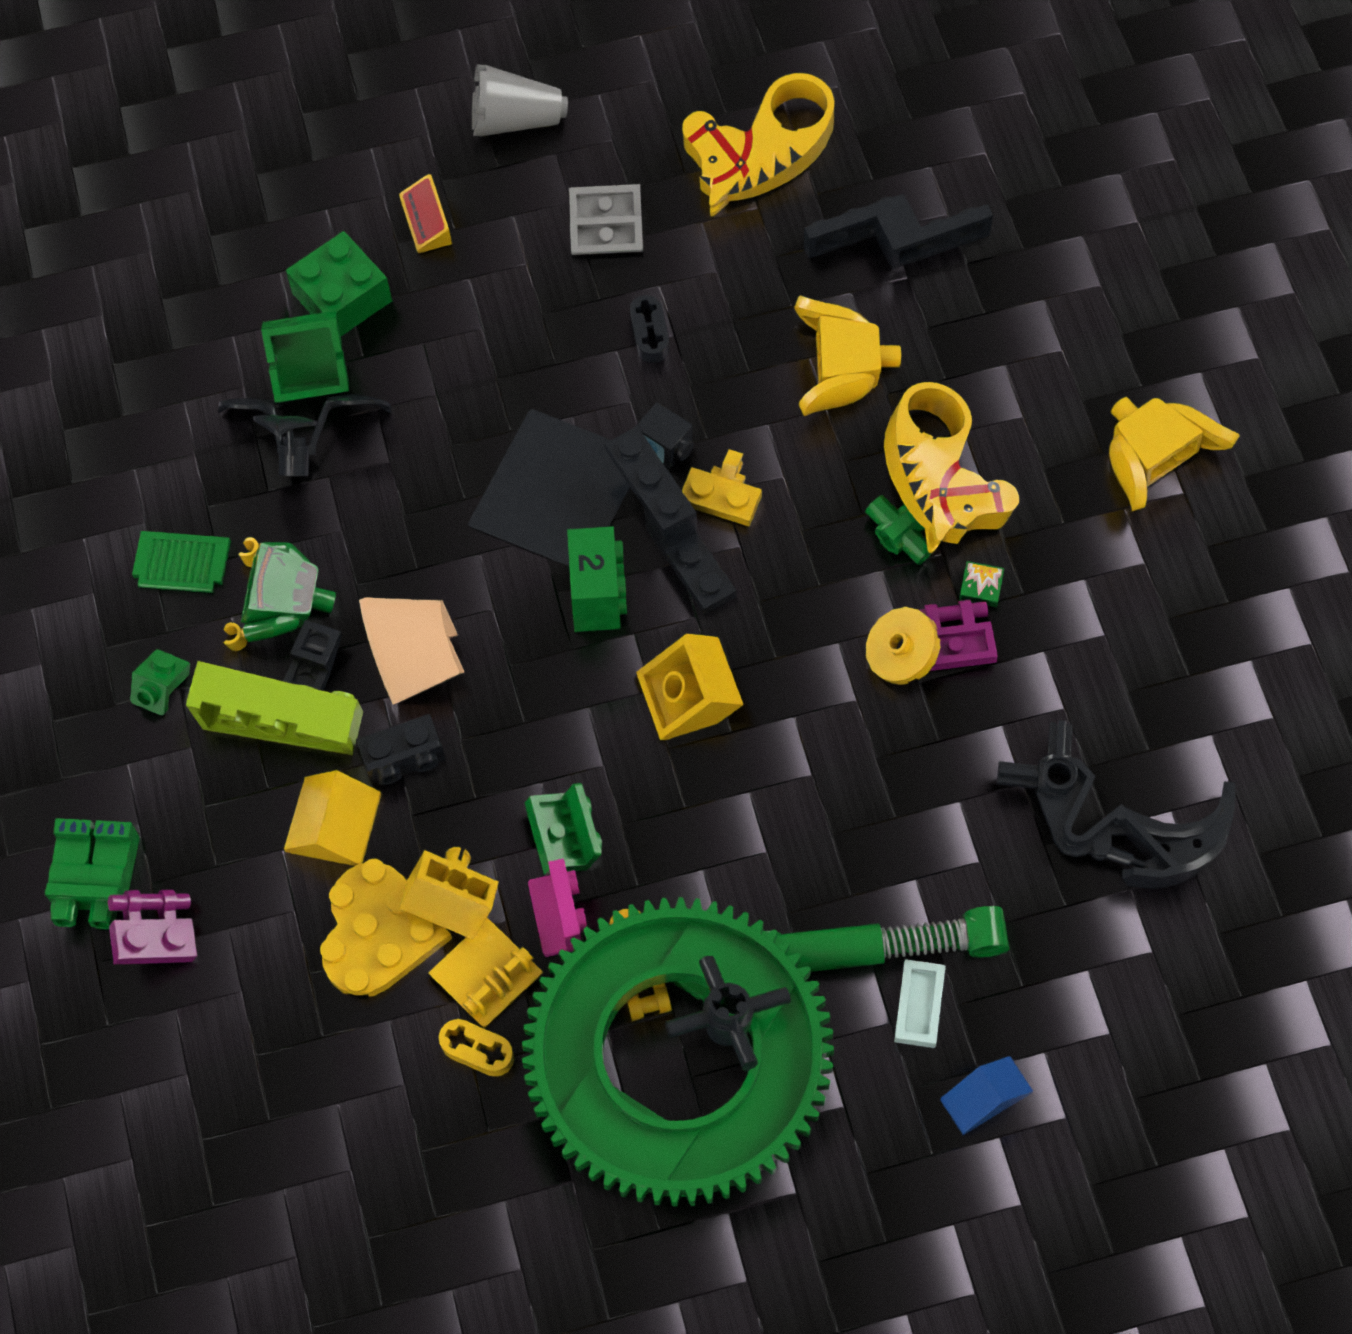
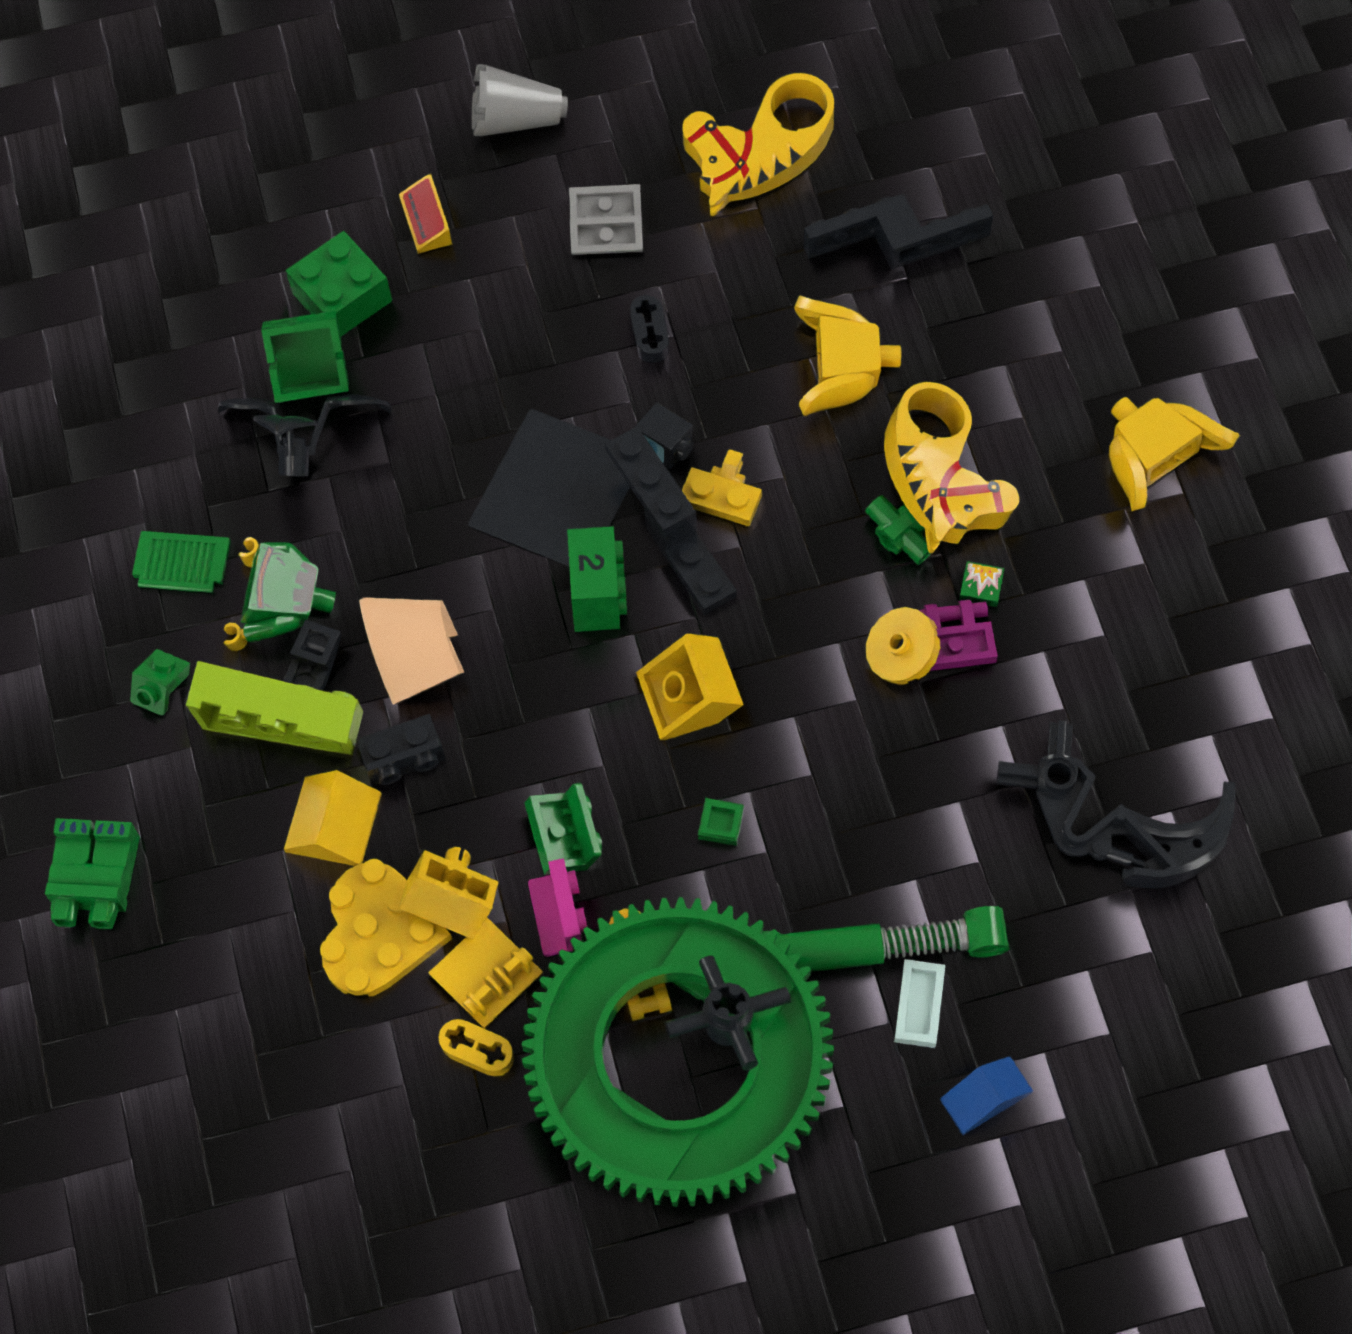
plate [108,890,197,964] -> none
none -> green tile [698,798,744,846]

